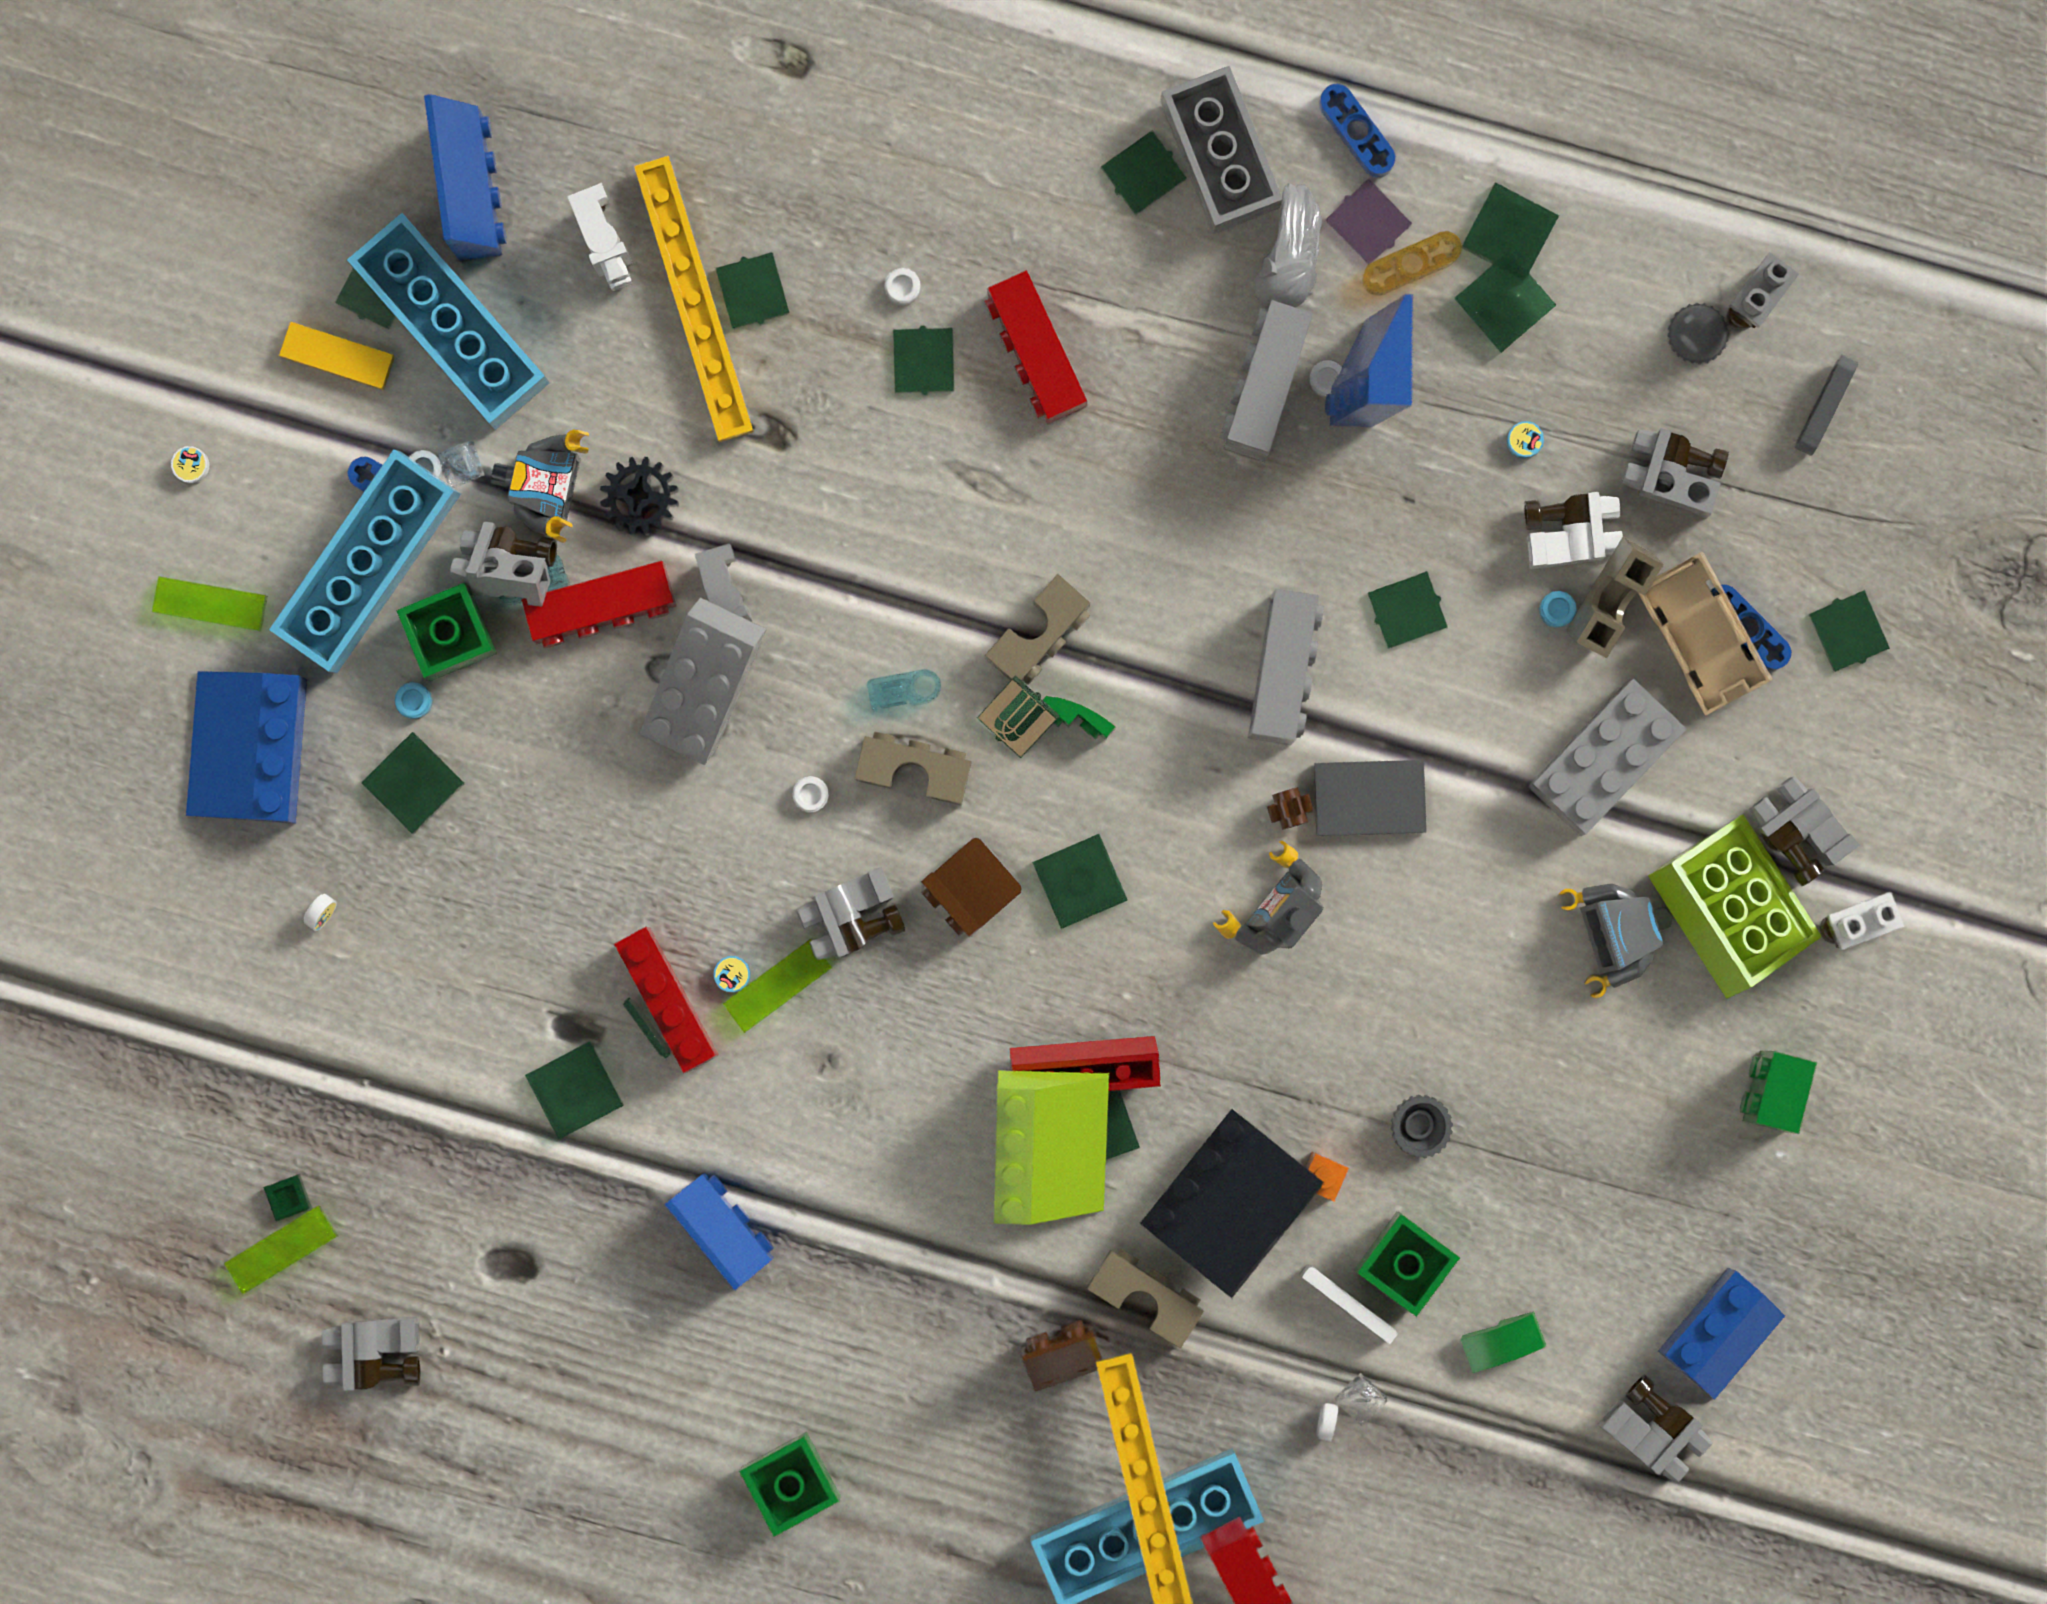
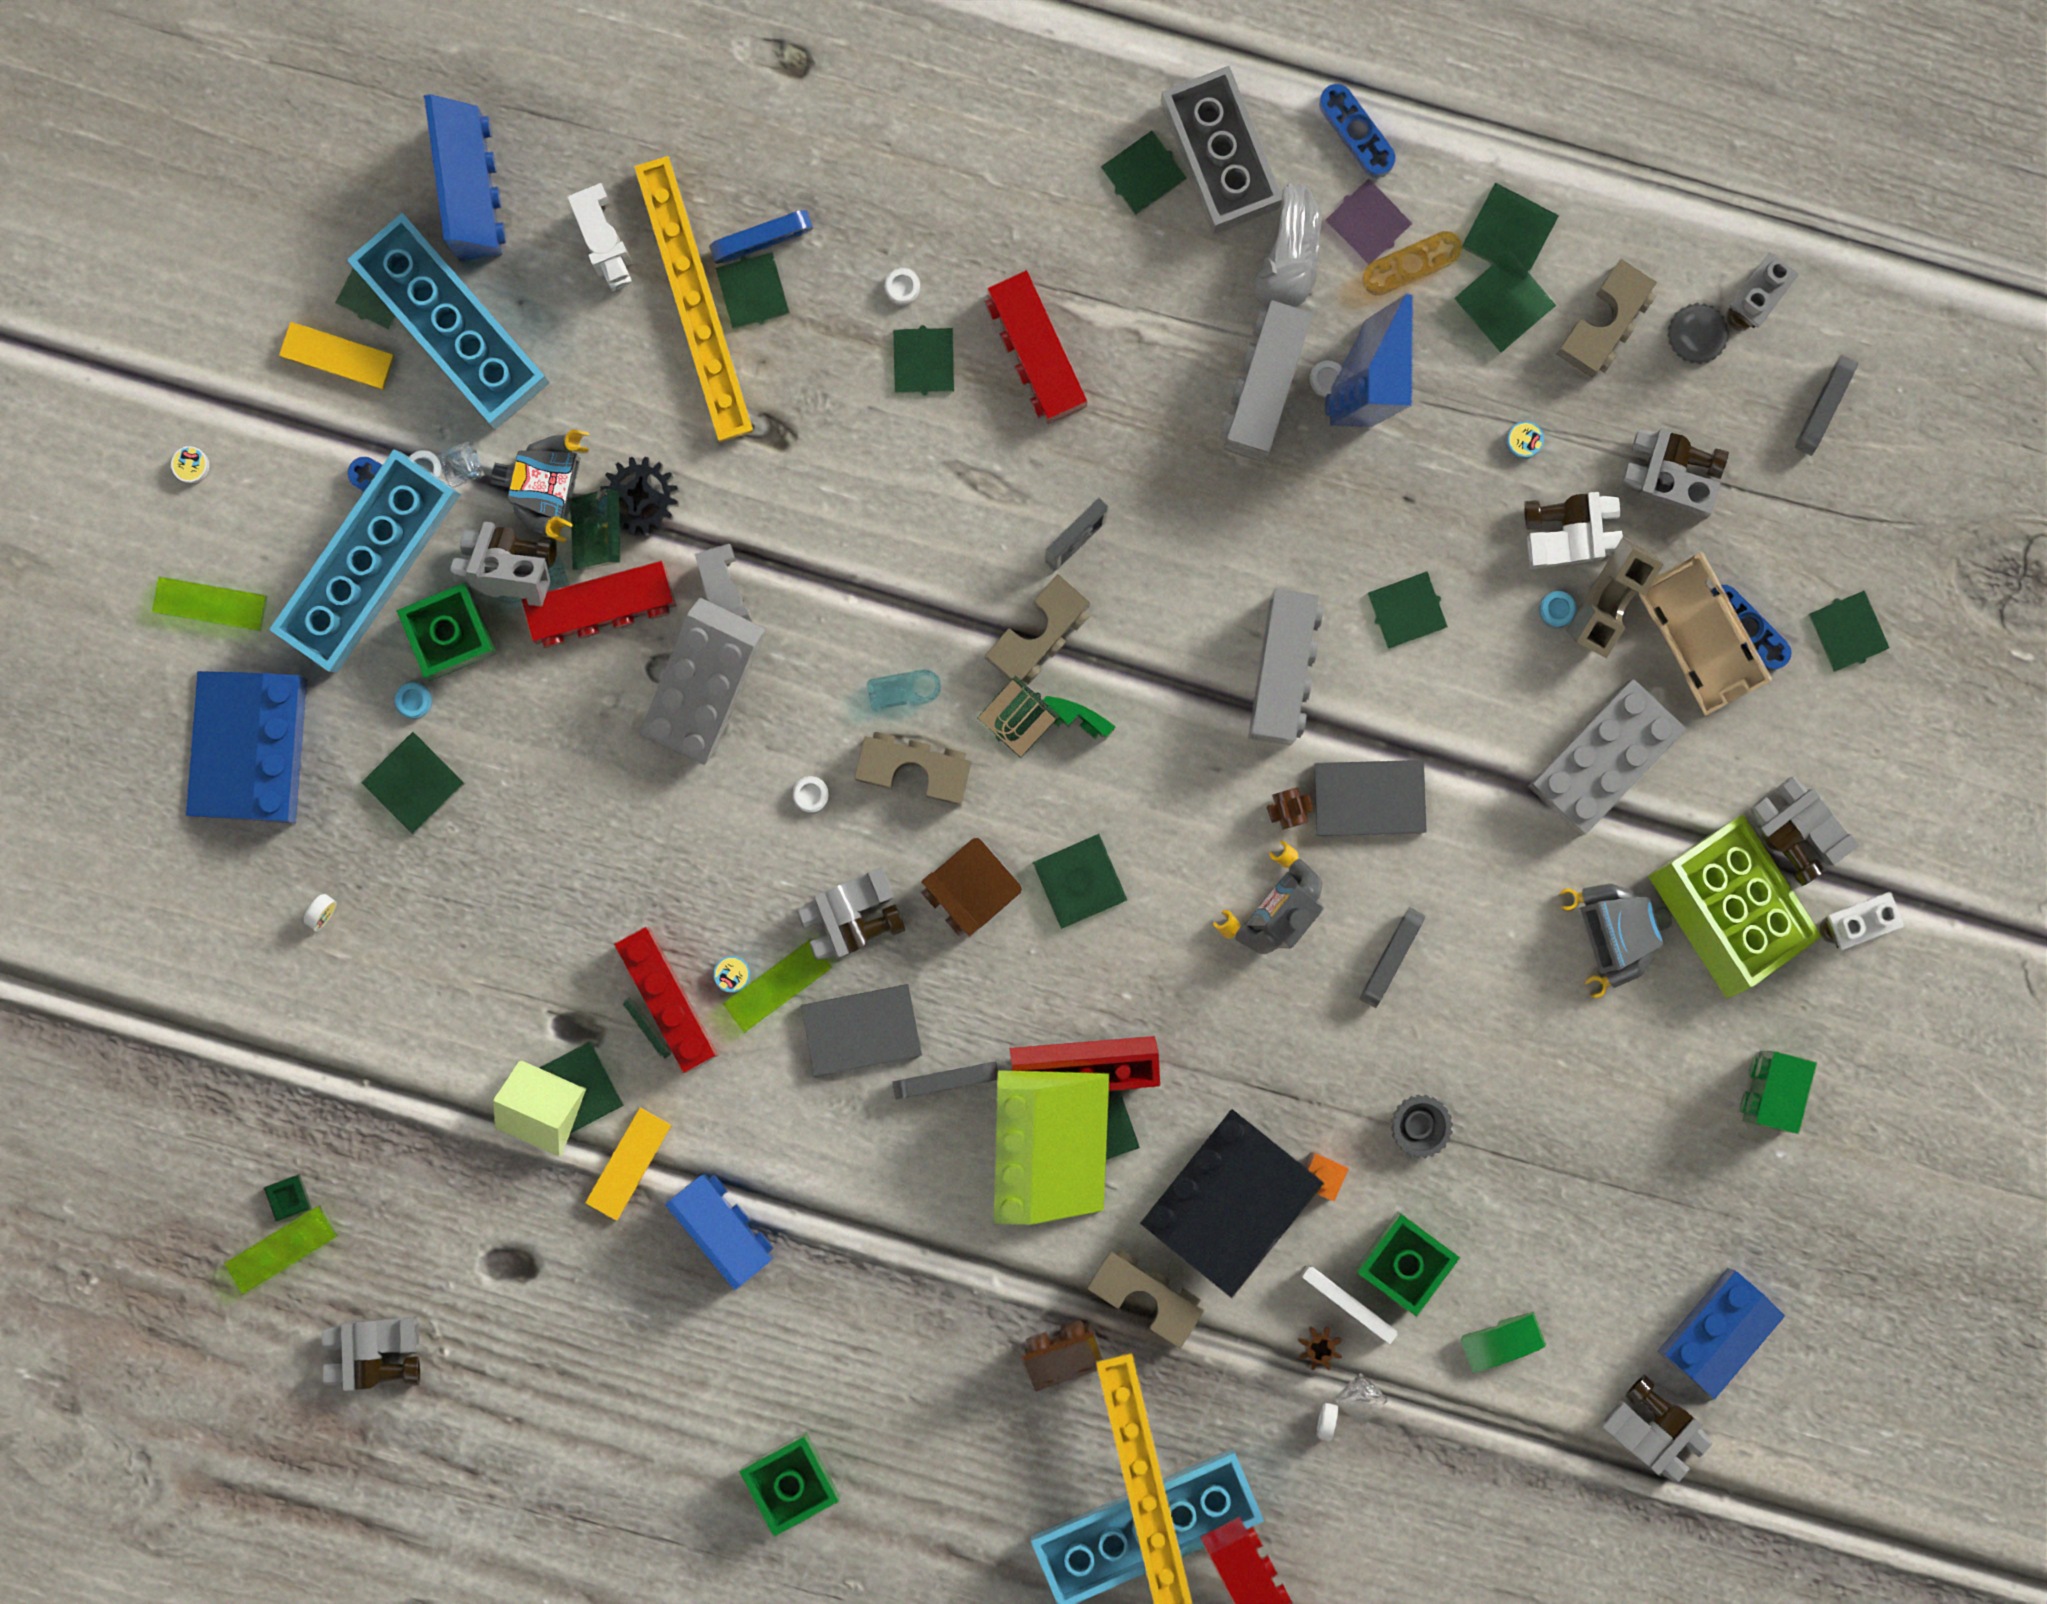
none -> yellowish green slope [493,1061,586,1157]
none -> clear green tile [571,489,620,571]
none -> yellow tile [585,1107,672,1221]
none -> blue beam [709,210,813,264]
none -> dark grey tile [801,984,922,1077]
none -> dark grey beam [892,1061,998,1099]
none -> dark grey tile [1045,498,1108,570]
none -> reddish brown gear [1298,1326,1342,1371]
none -> dark grey beam [1359,907,1426,1008]
none -> dark tan arch [1556,259,1657,378]

